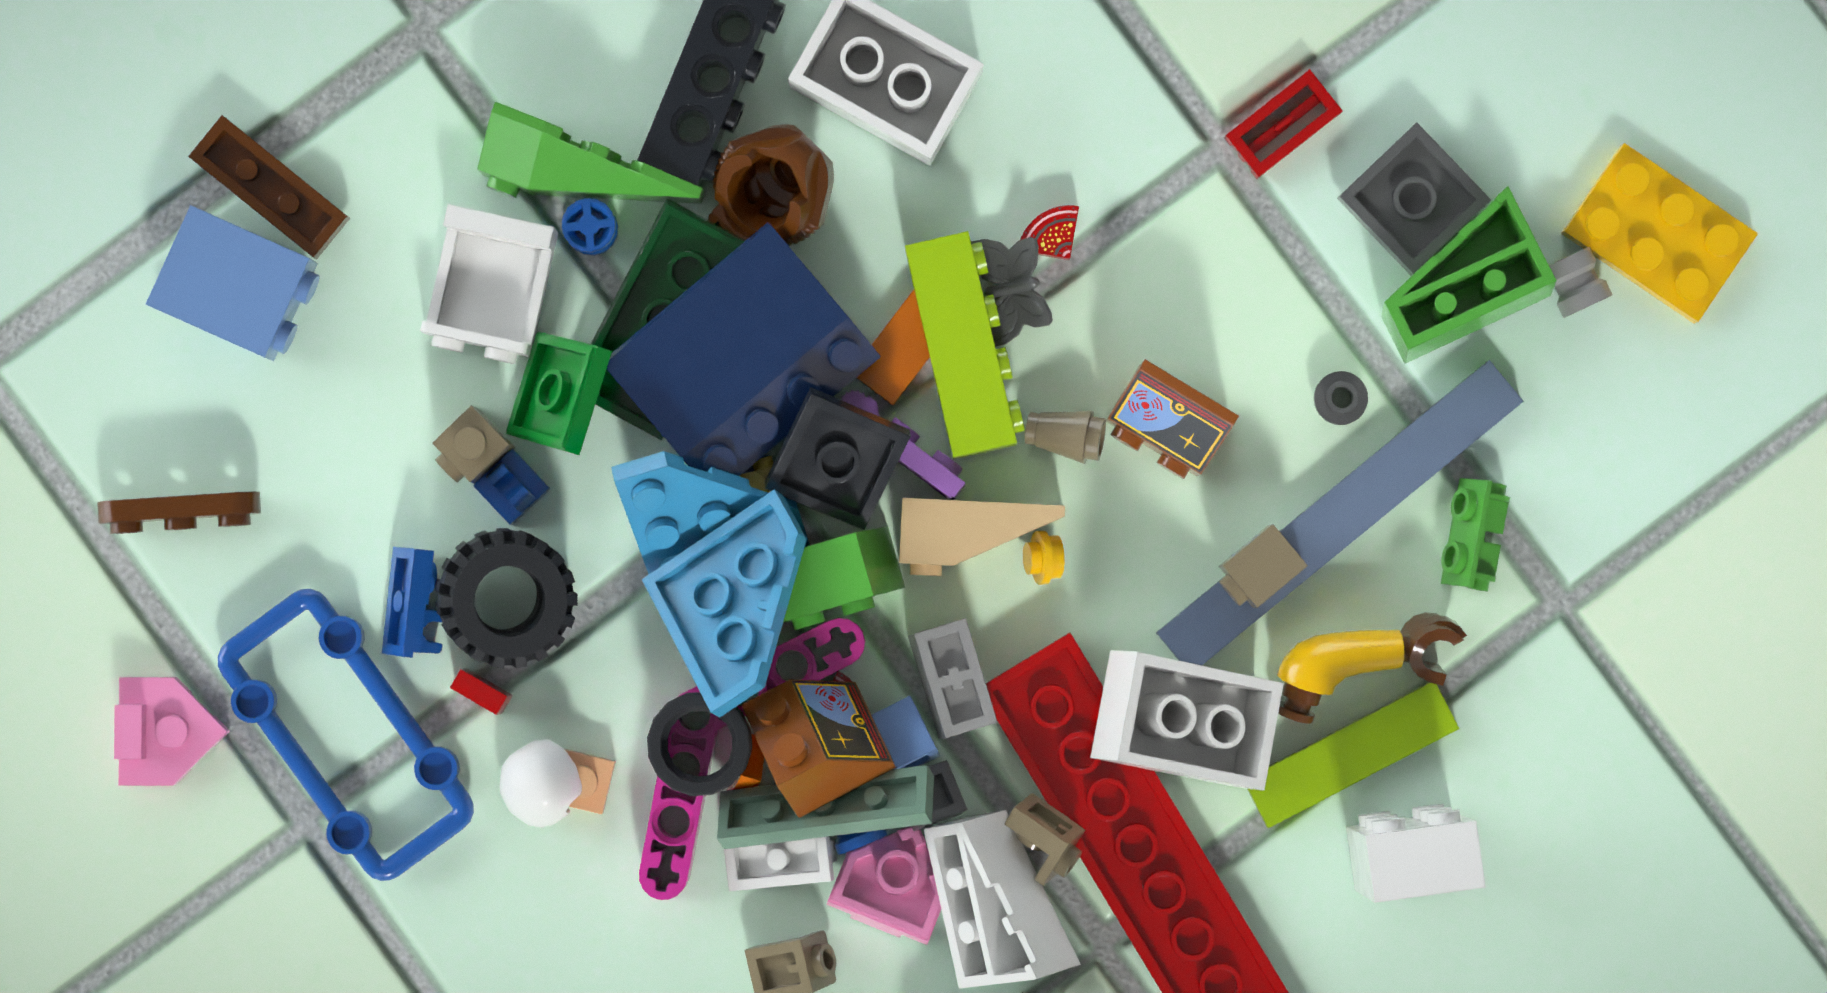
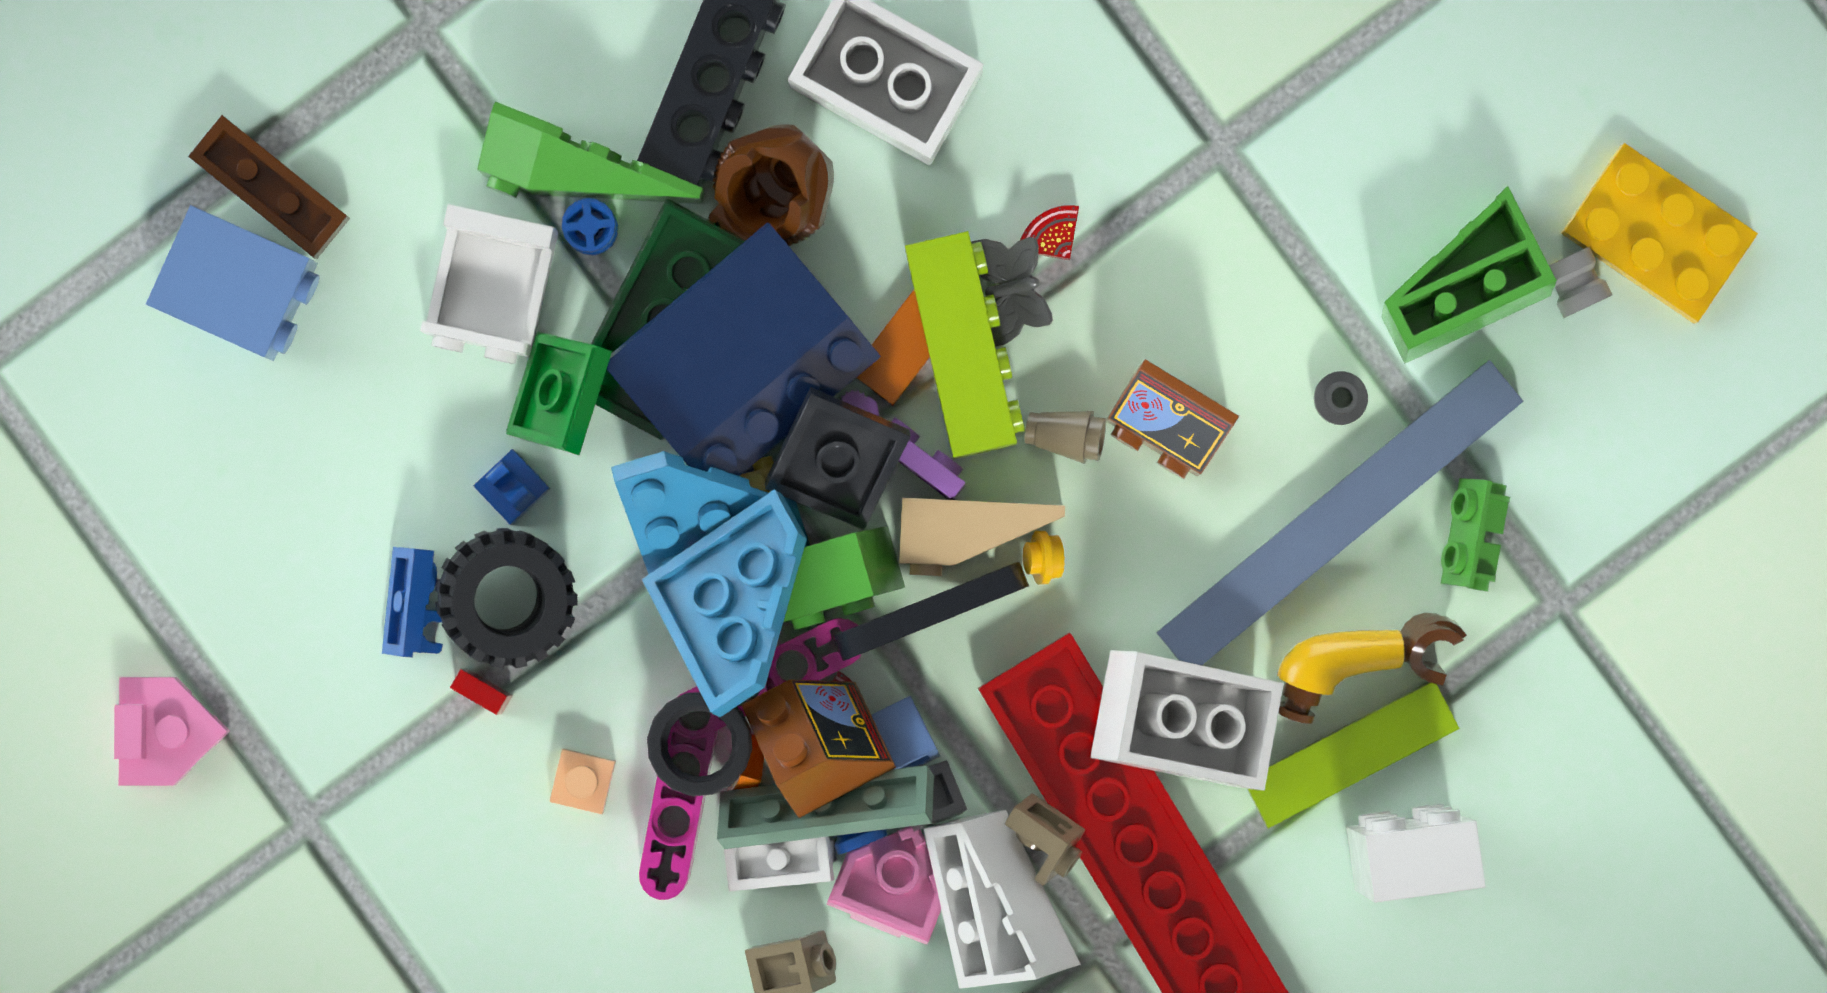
reddish brown plate [97,491,261,534] -> none
blue bar [217,589,474,881] -> none
dark tan brick [432,405,516,484] -> none
white hair [499,739,582,828] -> none
light grey hinge [908,618,997,739] -> none
dark tan brick [1218,524,1308,608] -> none
red tile [1224,69,1343,179] -> none
dark grey plate [1337,122,1491,276] -> none
none -> black beam [833,561,1029,661]

